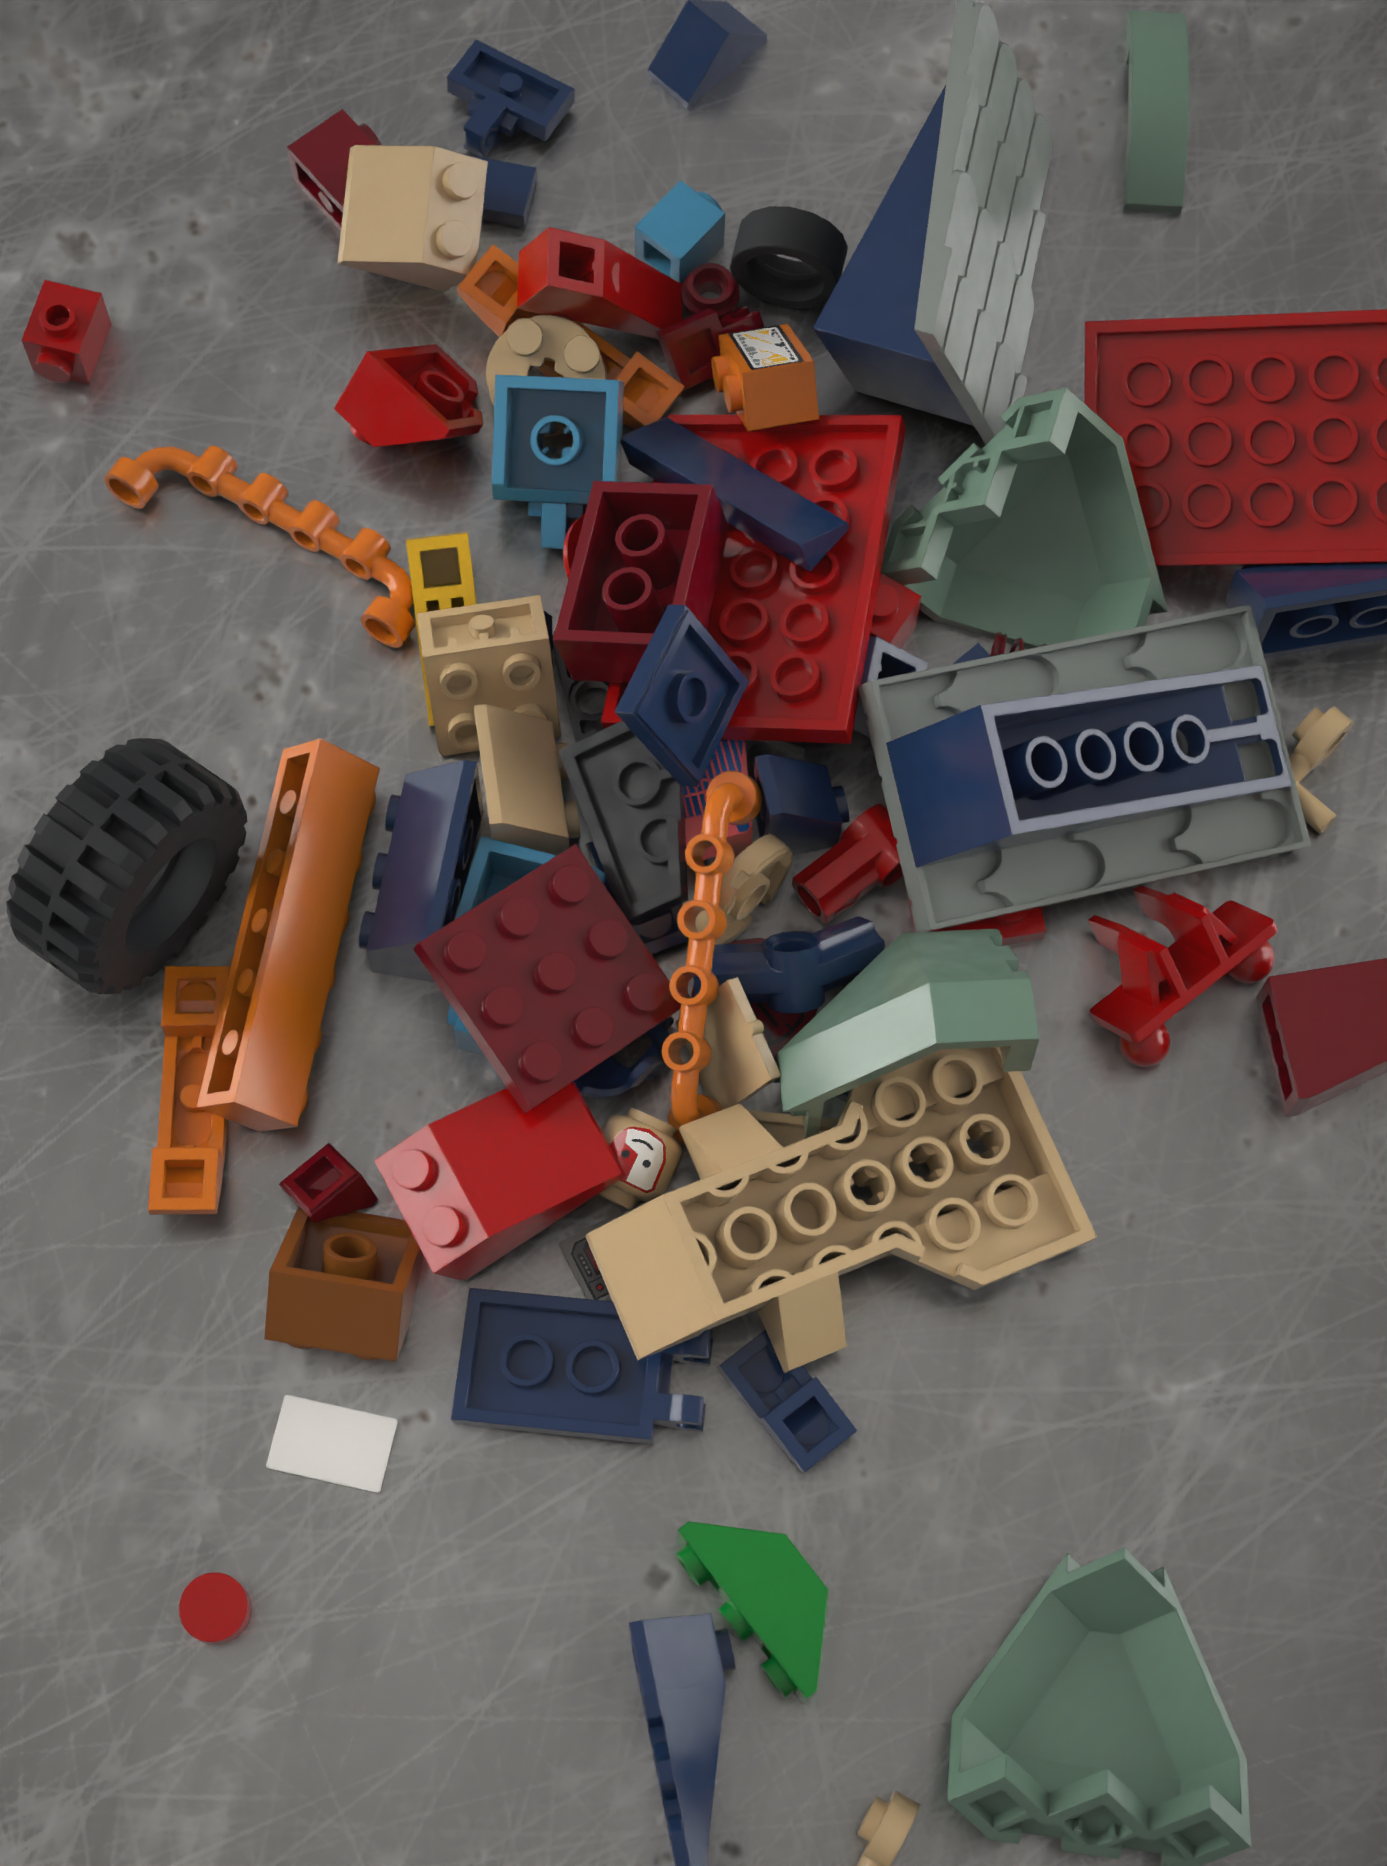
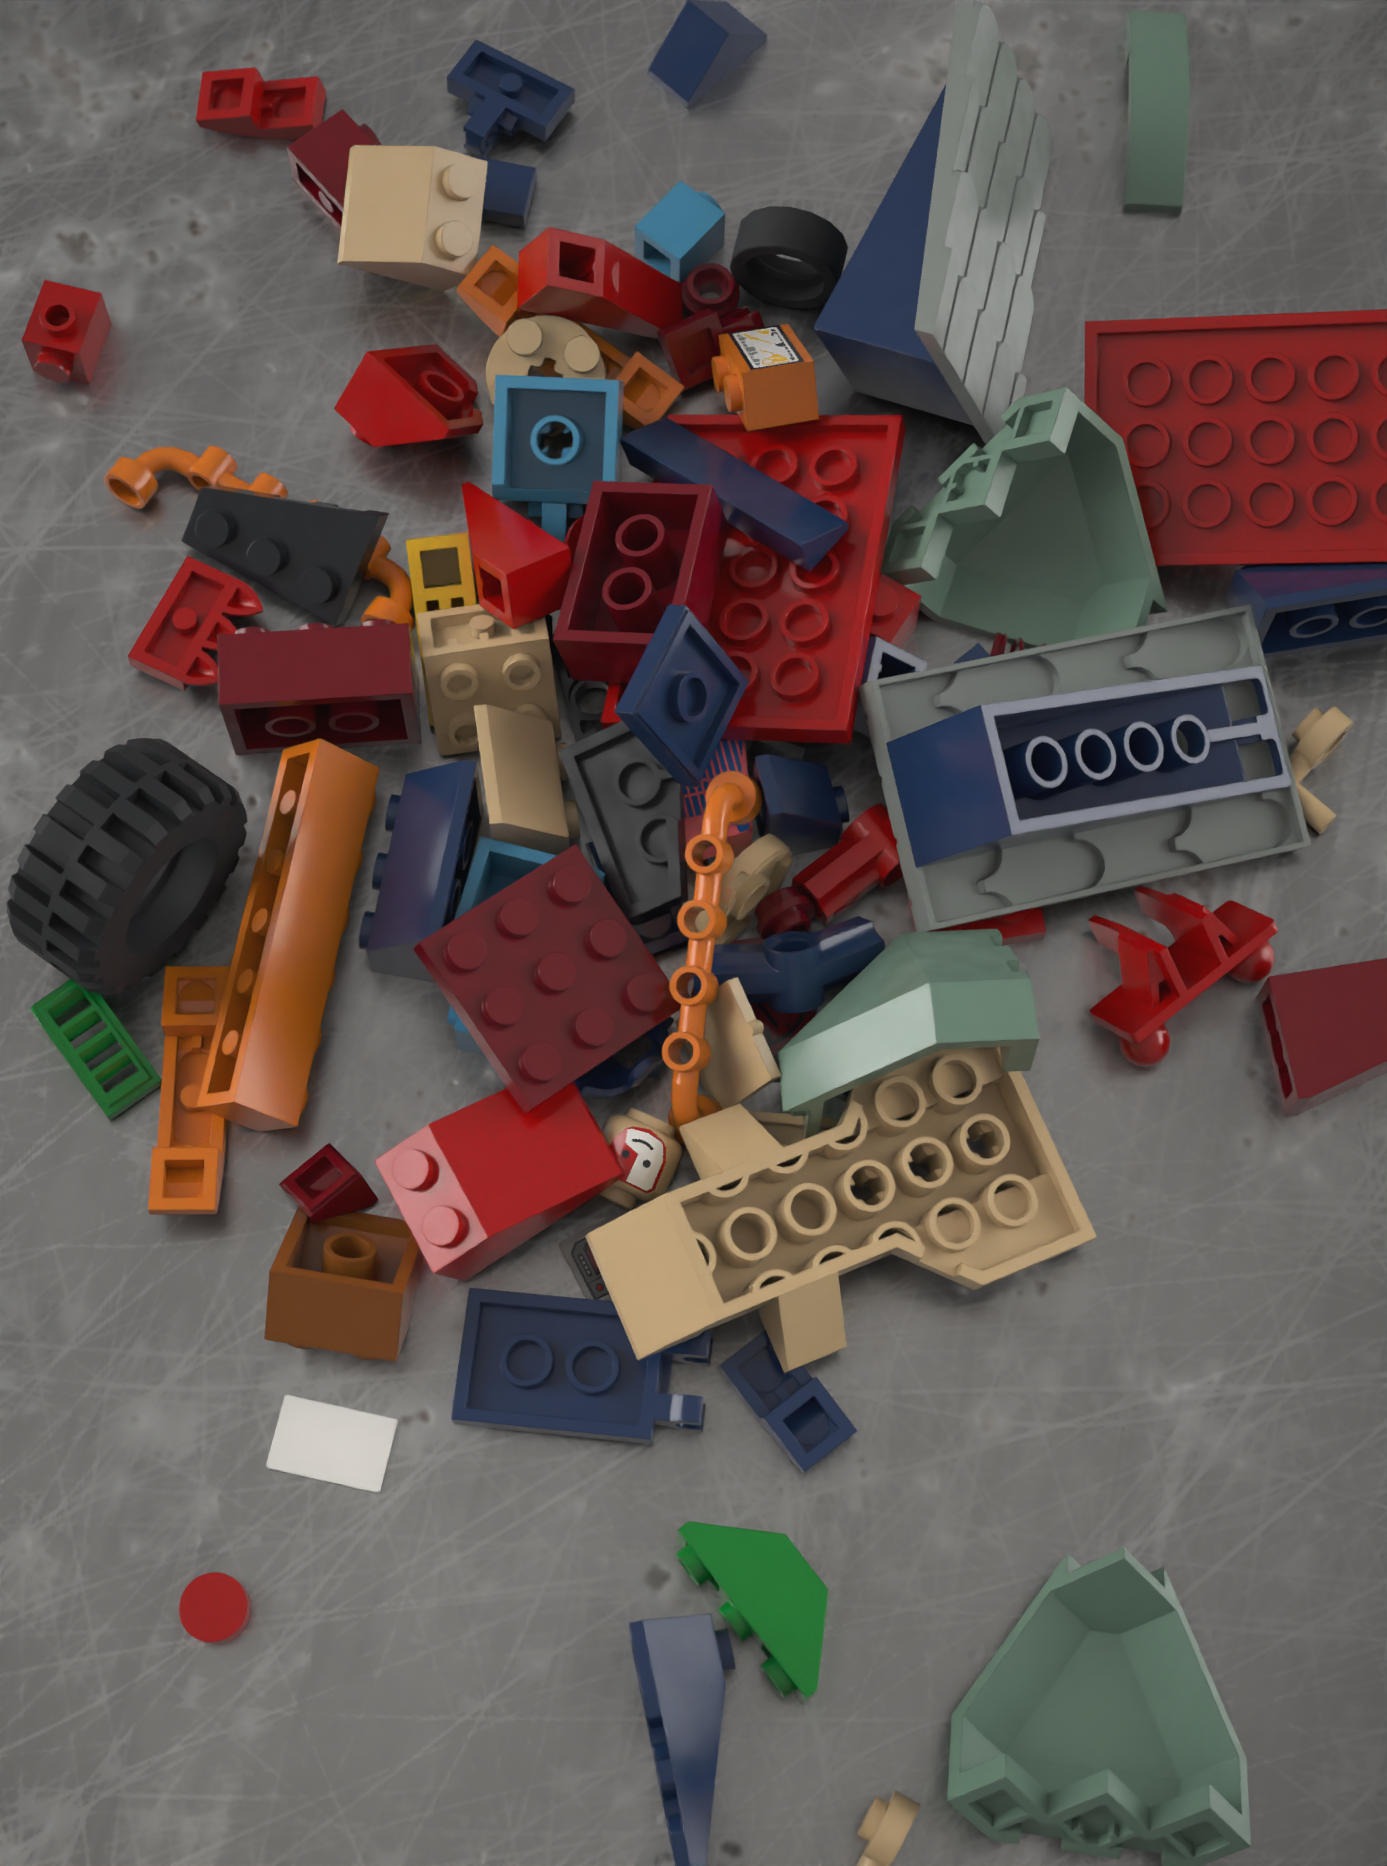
none -> green slope [30,979,162,1121]
none -> red plate [127,556,263,691]
none -> black wing [181,484,389,625]
none -> red slope [196,67,326,140]
none -> dark red brick [217,619,422,755]
none -> red slope [461,482,574,629]
none -> dark red plate [754,886,817,939]

